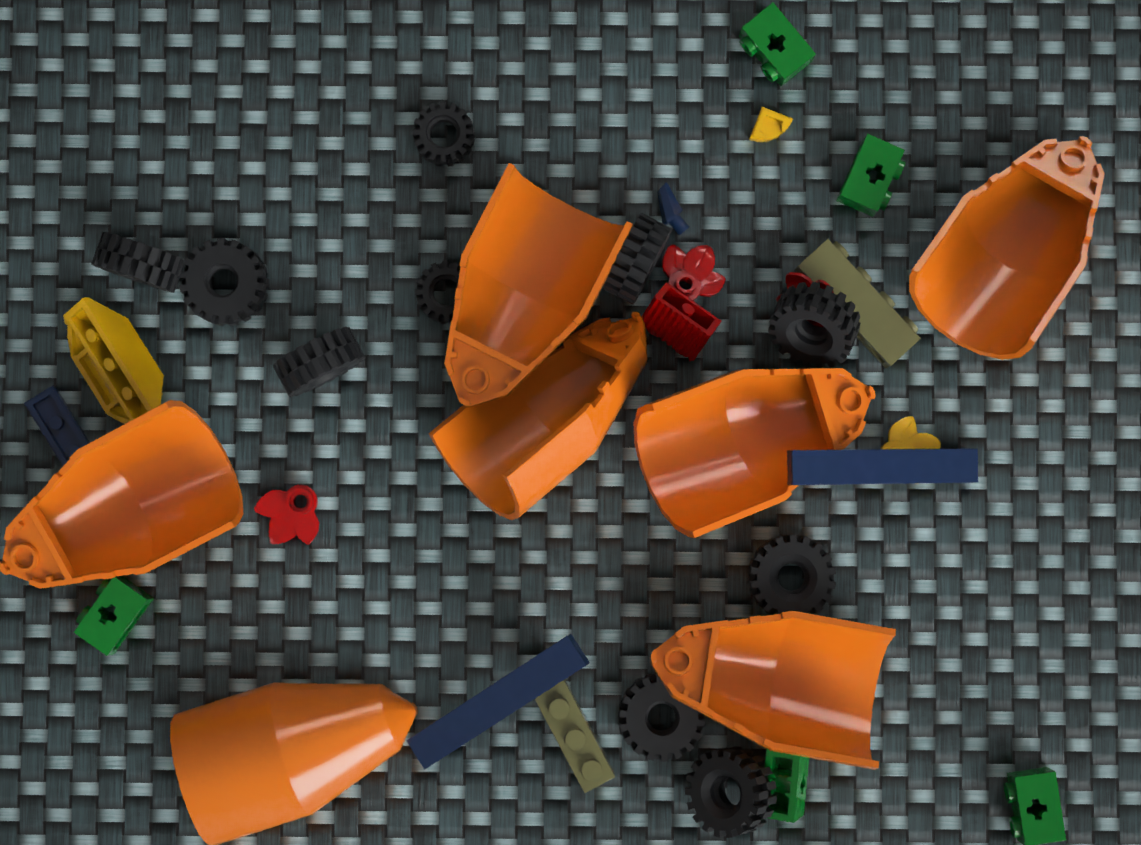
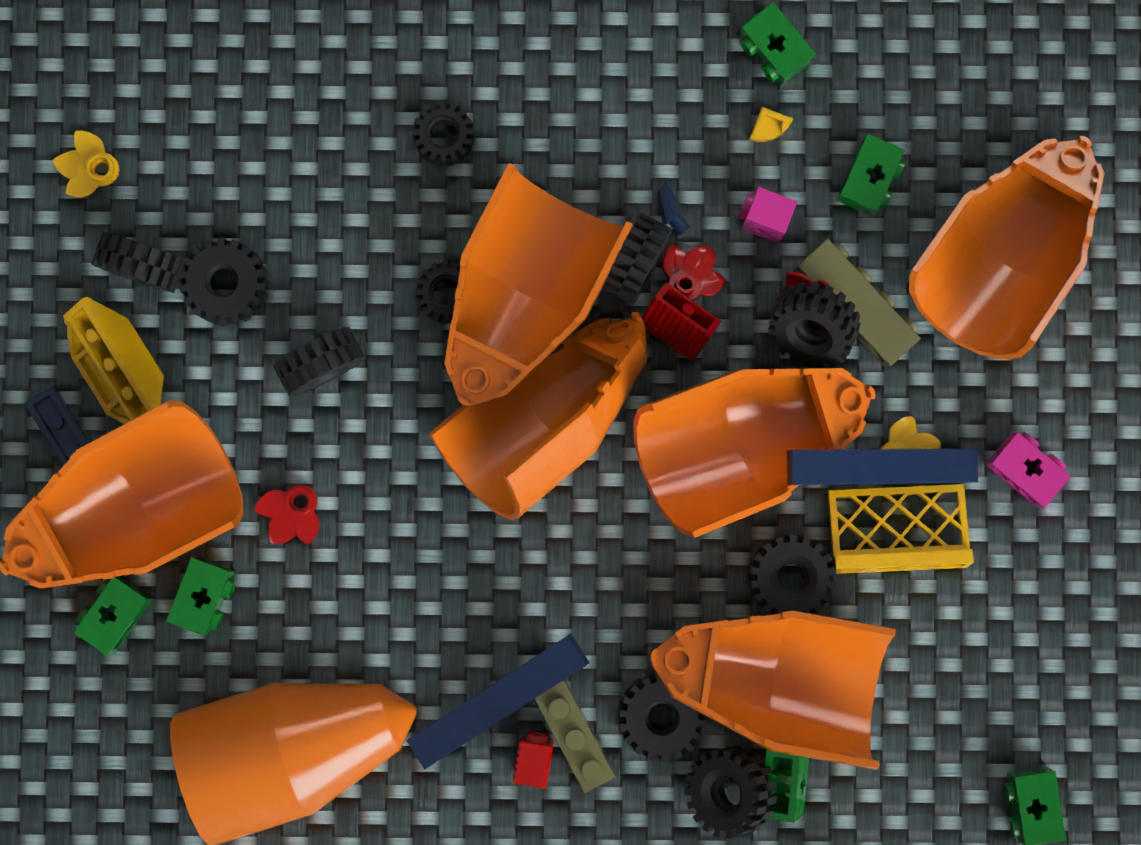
none -> yellow plate [53,131,119,198]
none -> green brick [166,556,237,636]
none -> red brick [512,729,554,789]
none -> dark pink brick [738,187,797,243]
none -> yellow fence [828,484,974,574]
none -> dark pink brick [985,432,1071,508]

